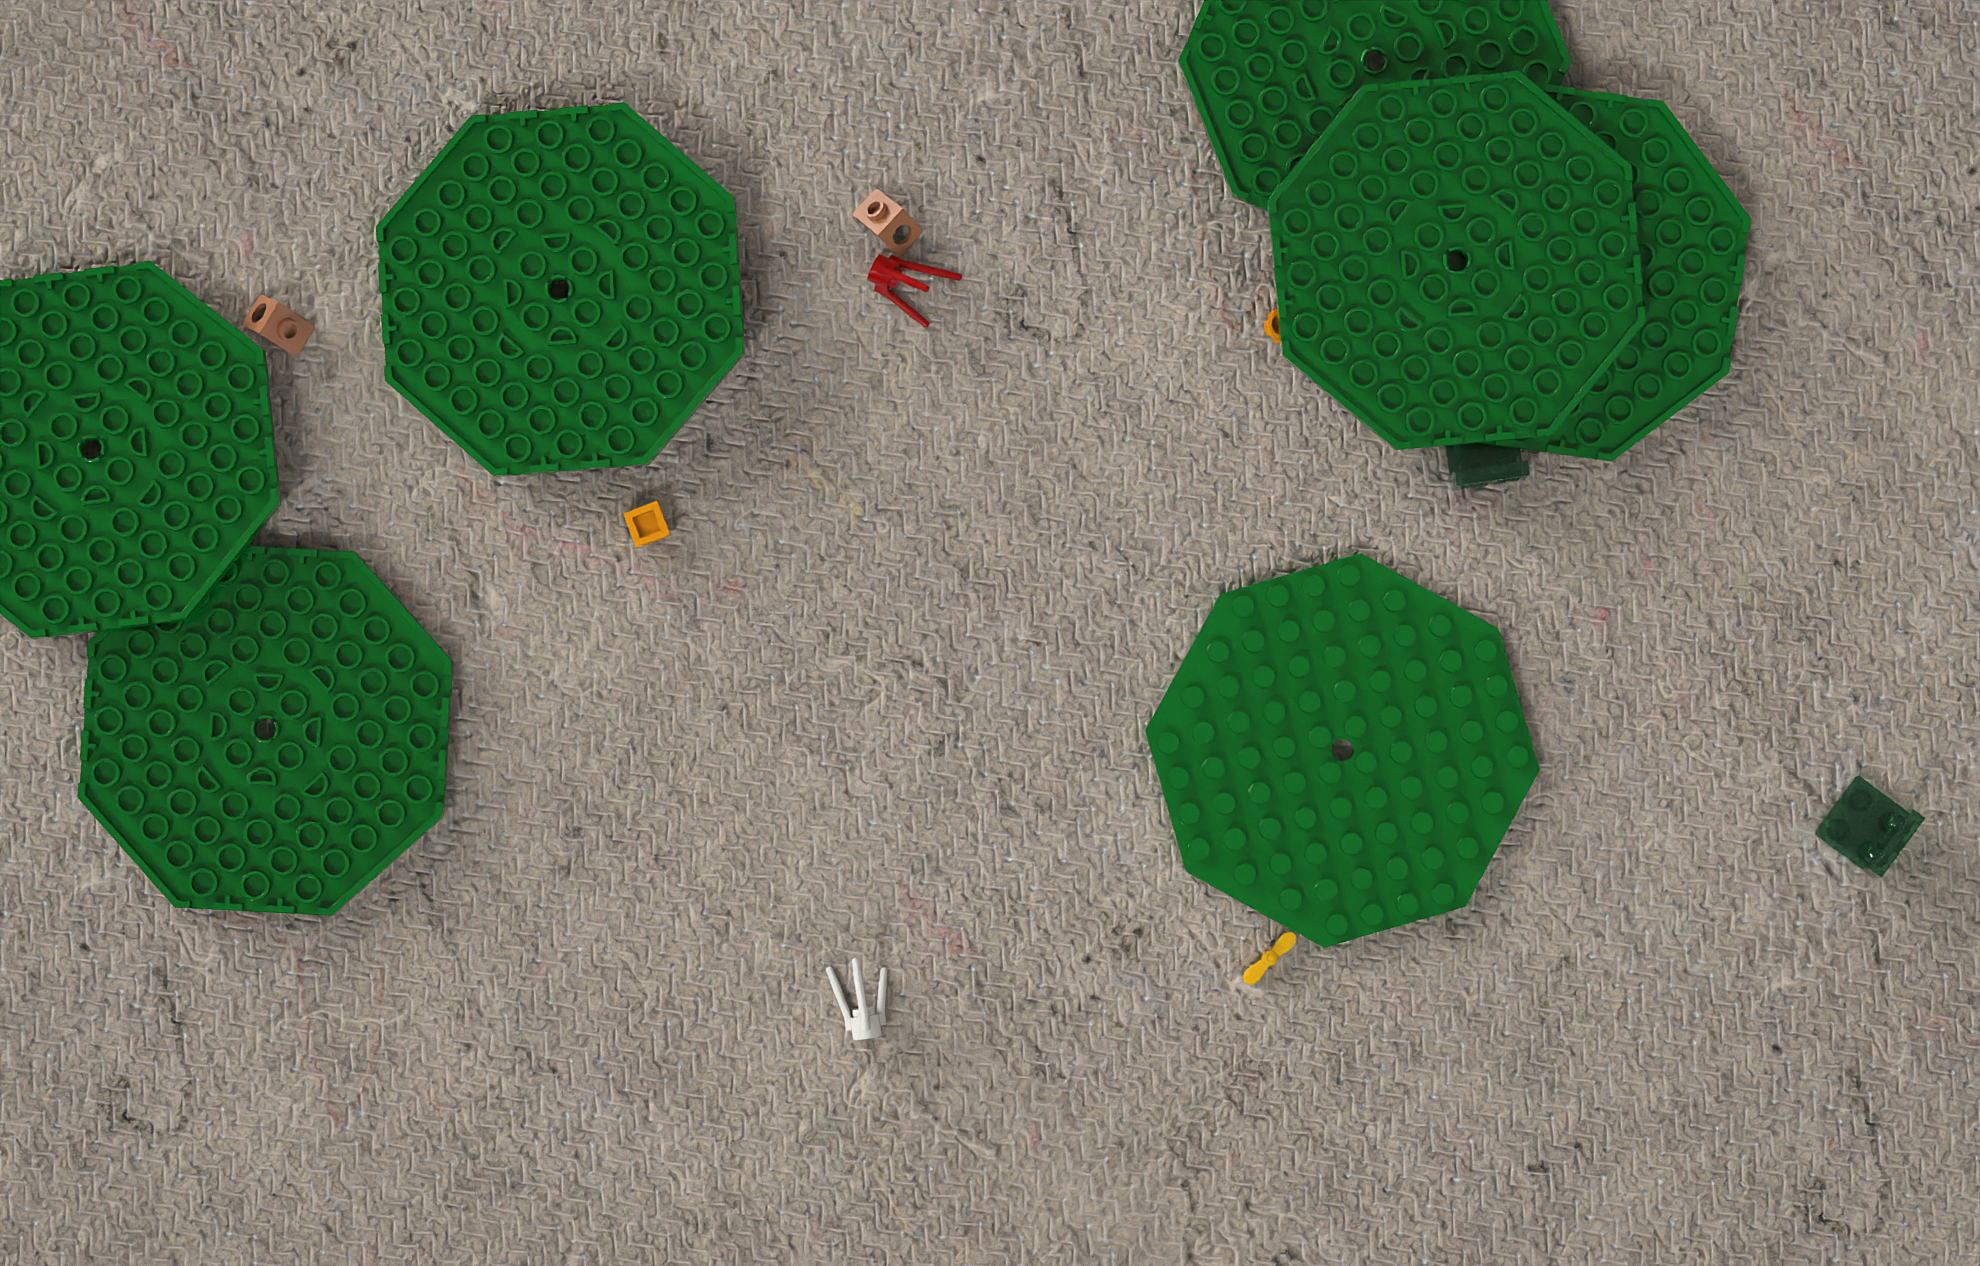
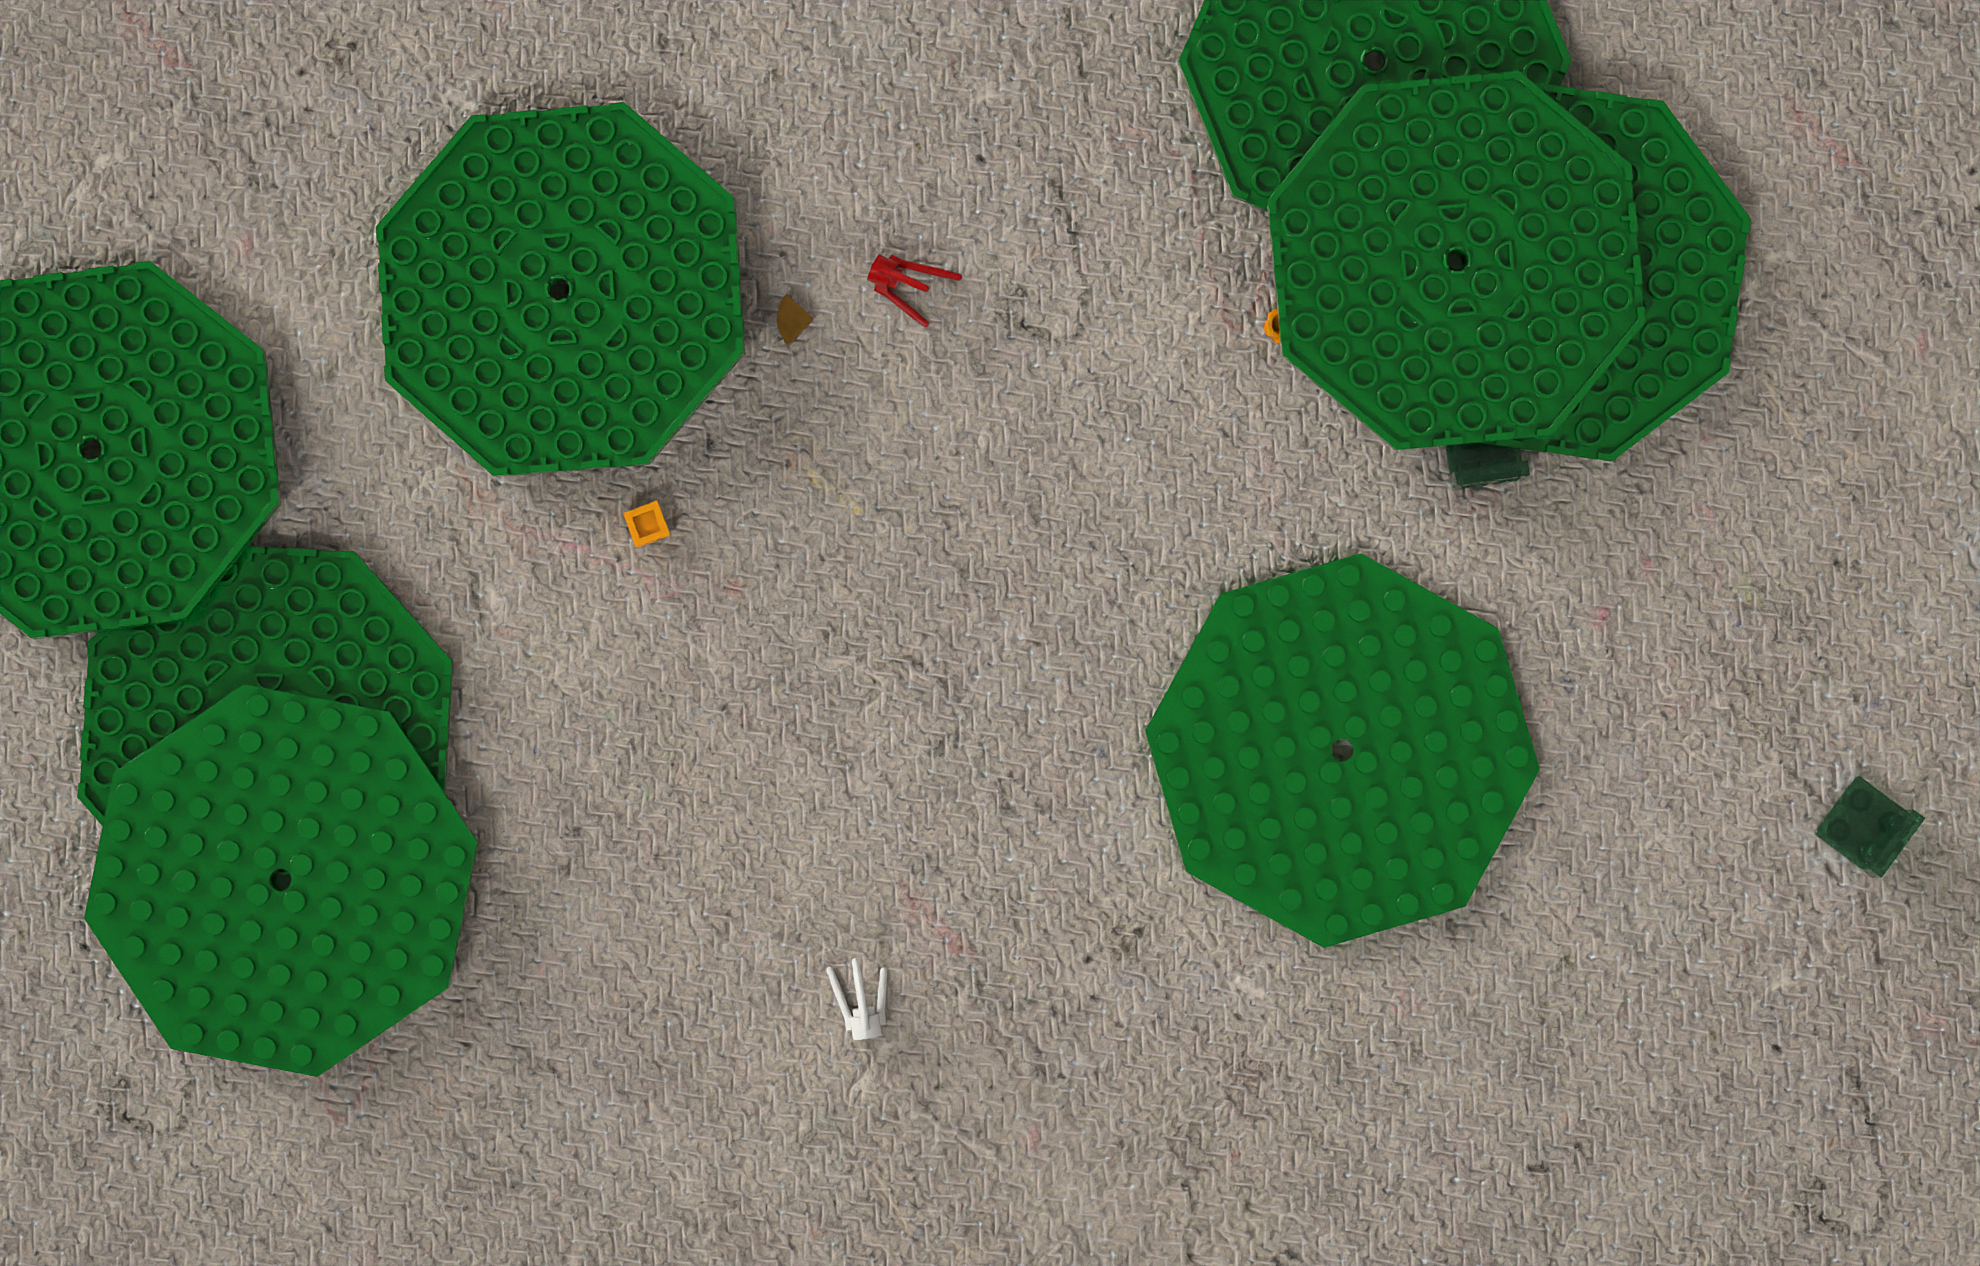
nougat bracket [243,294,315,356] -> none
nougat bracket [853,189,922,257] -> none
yellow piece [1243,932,1297,985] -> none
none -> green plate [84,684,479,1077]
none -> pearl gold tile [777,294,814,346]

